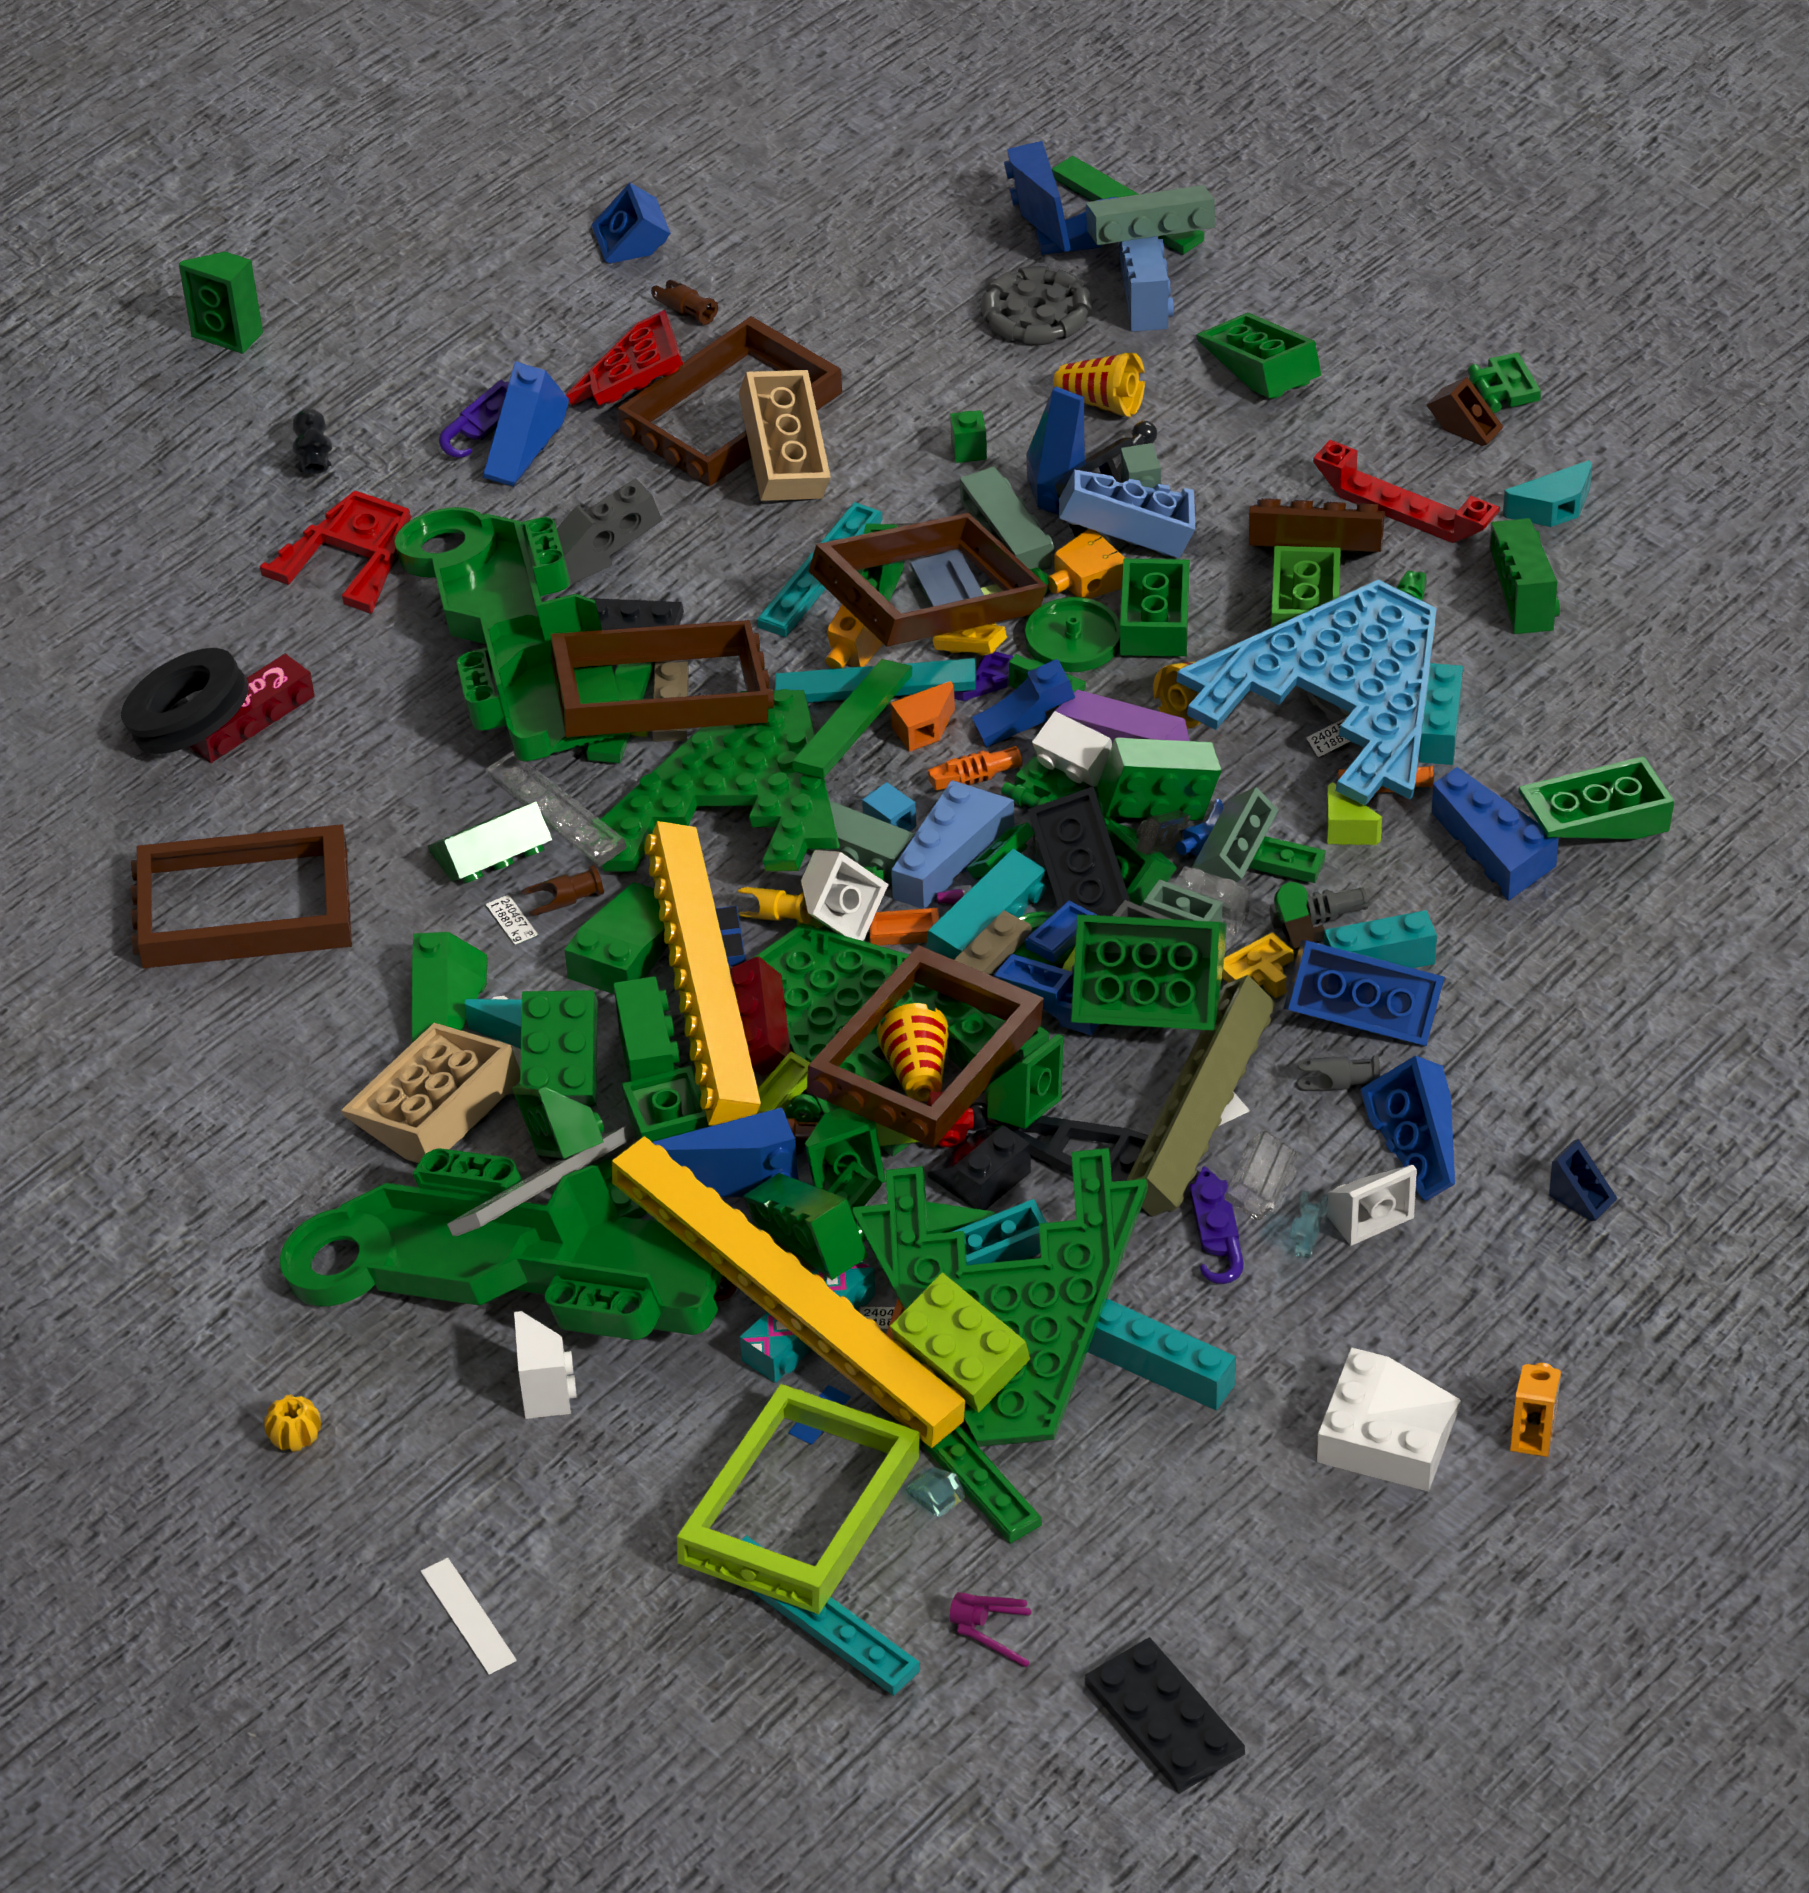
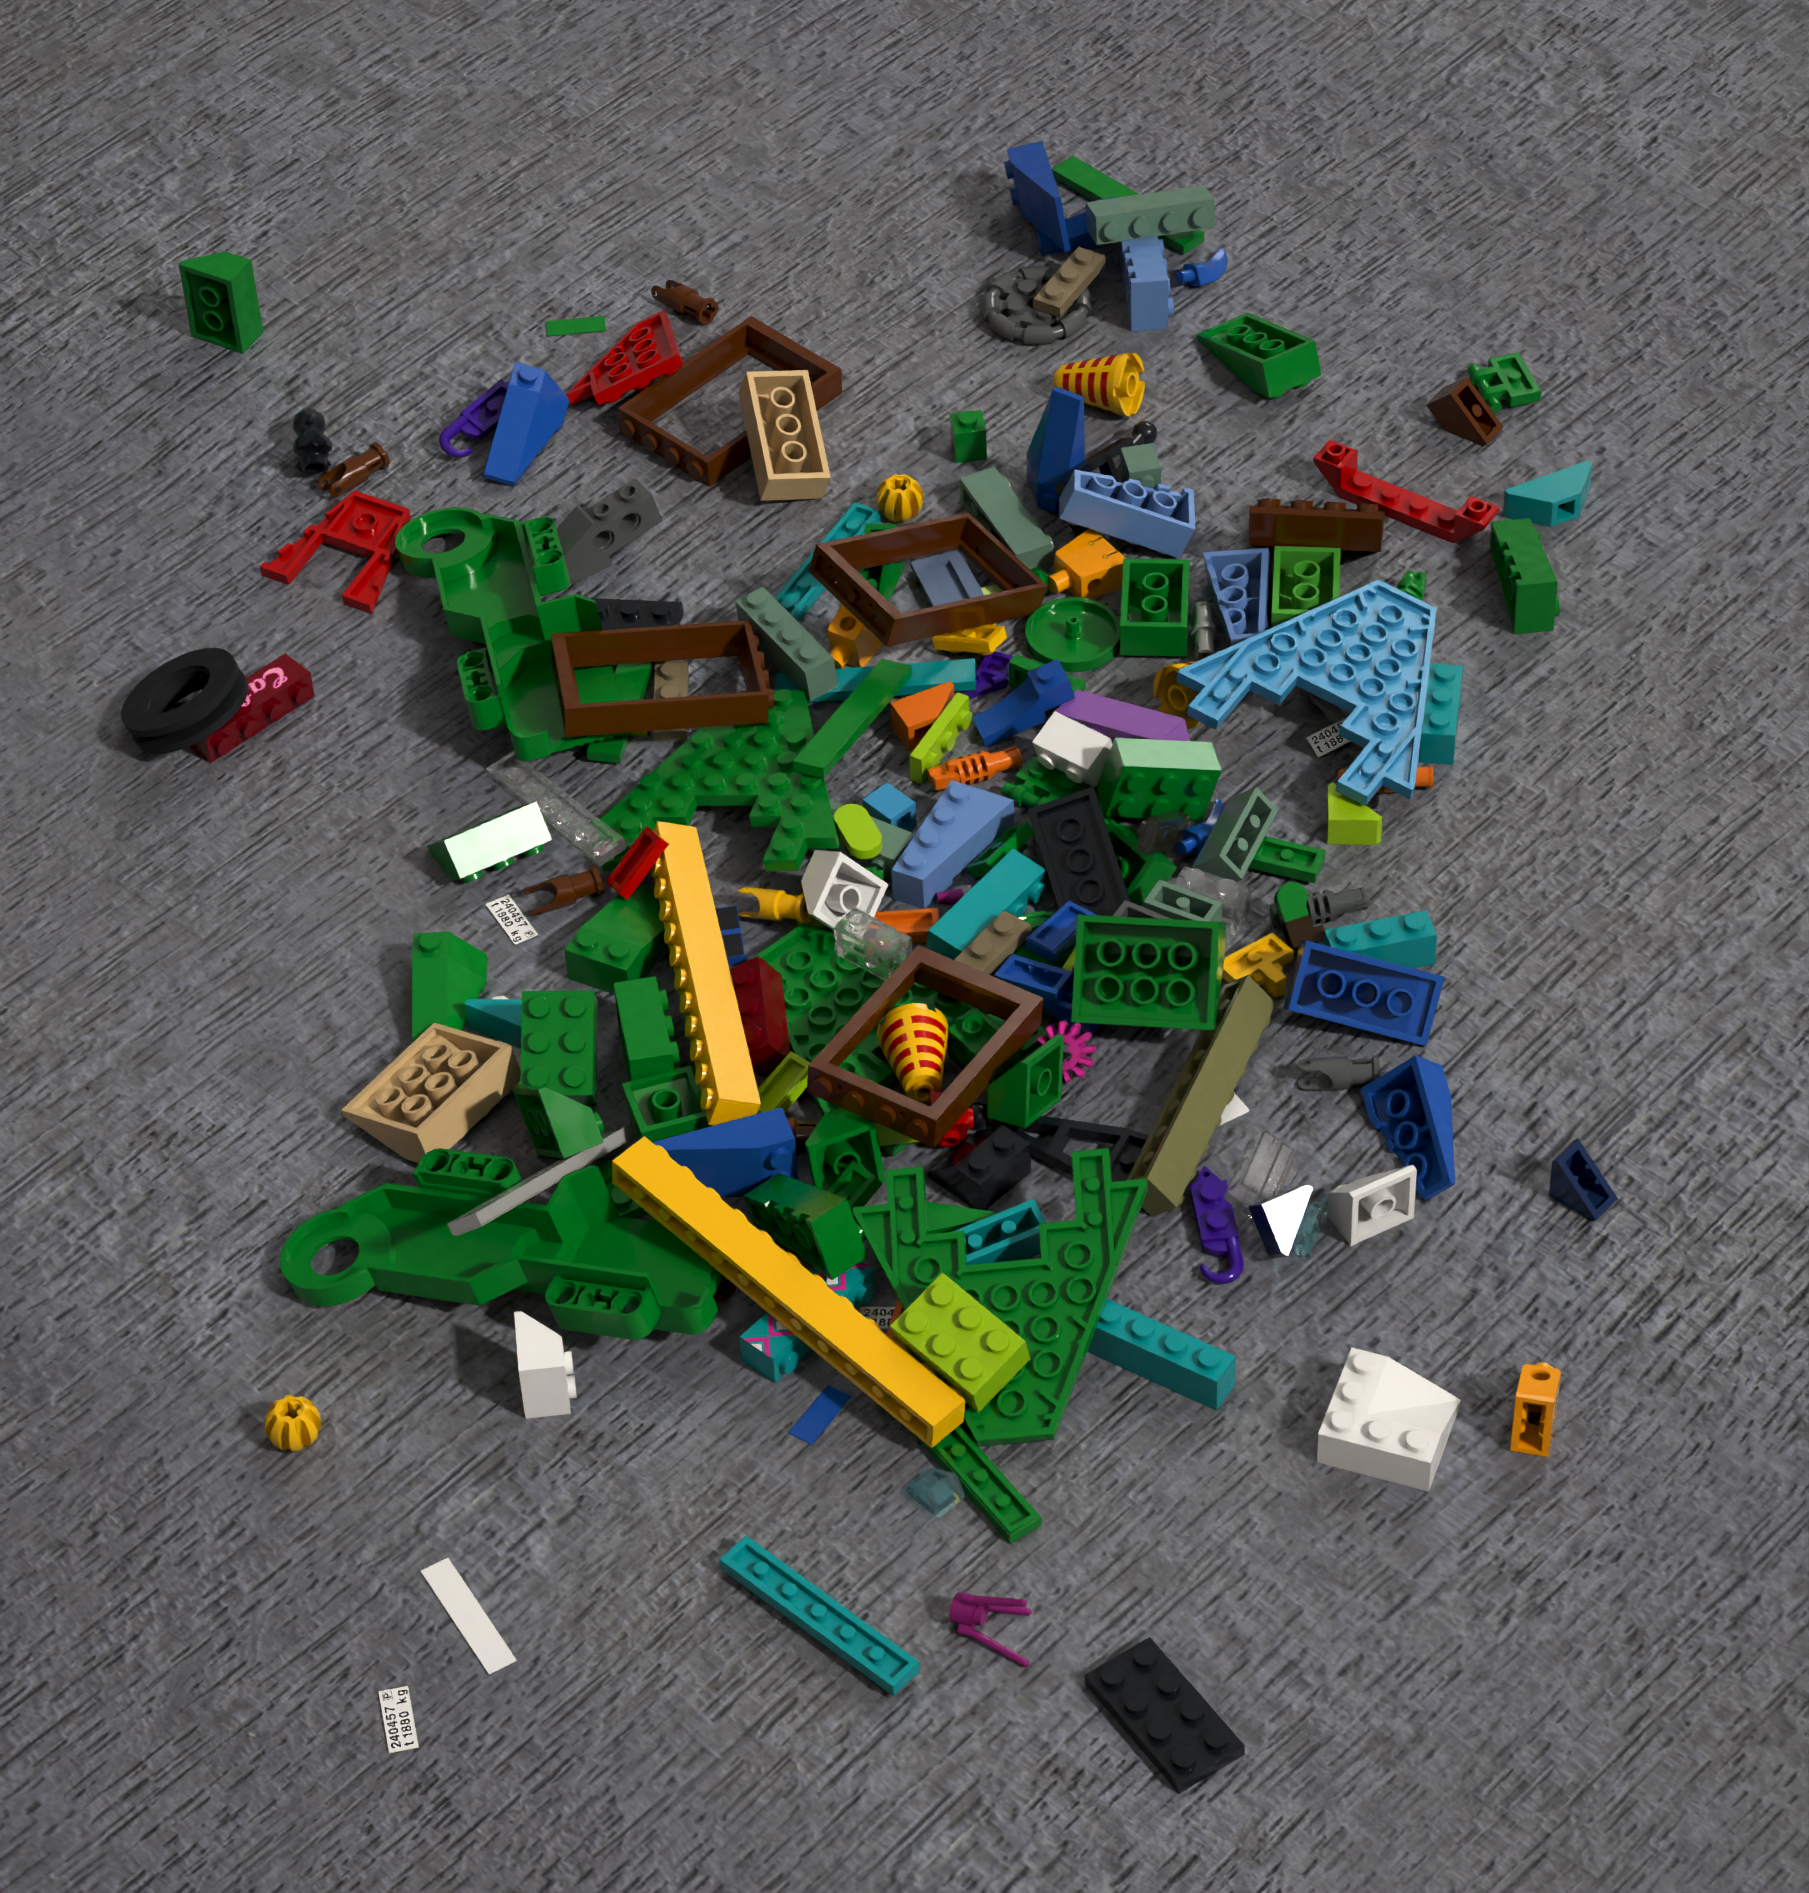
reddish brown window [131,824,352,969] -> none
blue slope [591,182,671,263] -> none
lime window [677,1384,920,1614] -> none
green plate [785,1094,821,1122] -> none
blue wedge [1432,767,1559,901] -> none
green slope [1518,756,1675,839] -> none
none -> reddish brown piece [318,442,390,497]
none -> white sticker [379,1686,419,1753]
none -> green sticker [546,316,606,336]
none -> red tile [606,826,669,900]
none -> sand green brick [735,587,838,702]
none -> lime tile [834,804,882,859]
none -> clear brick [834,908,912,981]
none -> yellow piece [875,474,924,522]
none -> lime plate [909,692,972,784]
none -> dark tan plate [1033,247,1106,318]
none -> dark pink gear [1036,1020,1097,1082]
none -> blue bar [1176,248,1227,286]
none -> light grey pin [1191,601,1217,661]
none -> medium blue wedge [1203,548,1273,647]
none -> slope [1248,1185,1313,1258]

